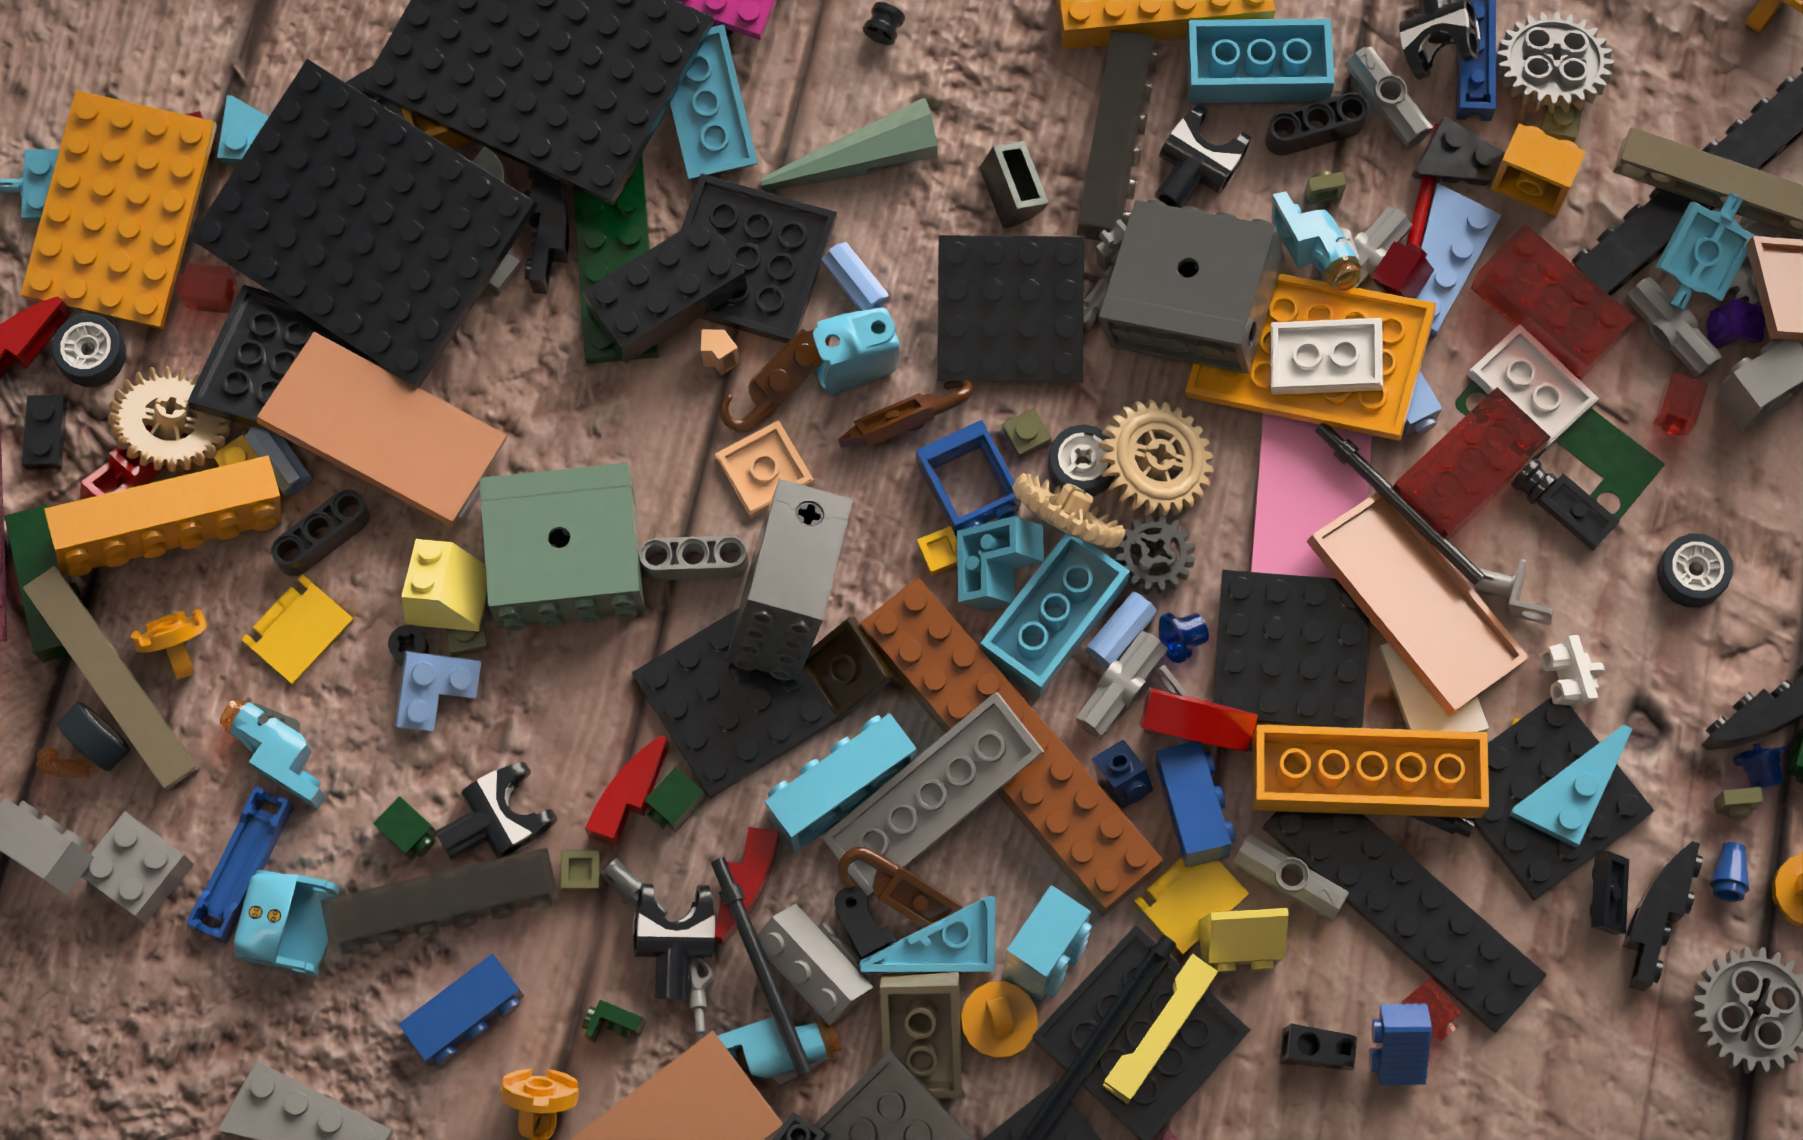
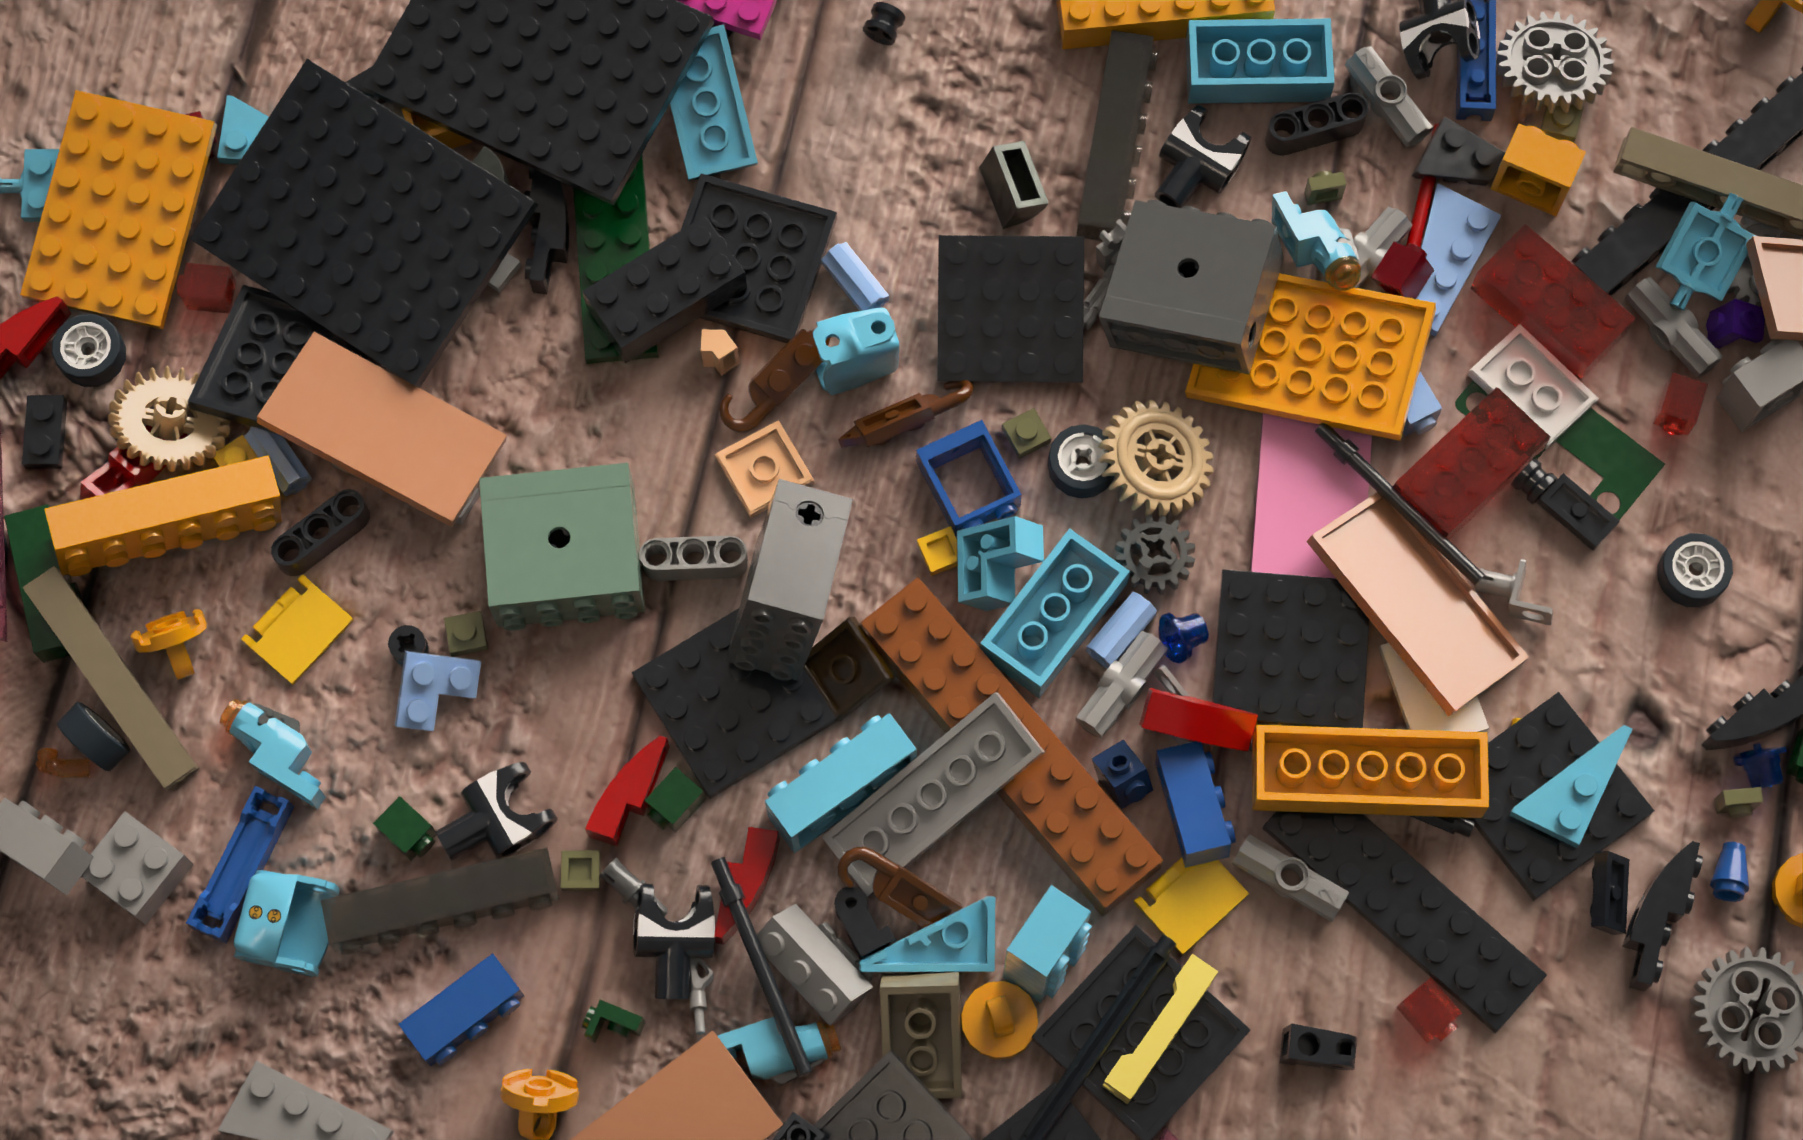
light yellow slope [402,539,488,632] -> none
sand green wedge [760,98,938,191] -> none
tan gear [1012,473,1126,548] -> none
light yellow slope [1198,908,1289,973] -> none
white tile [1271,318,1383,395] -> none
blue brick [1369,1003,1432,1085] -> none
white hips [1539,635,1605,712] -> none

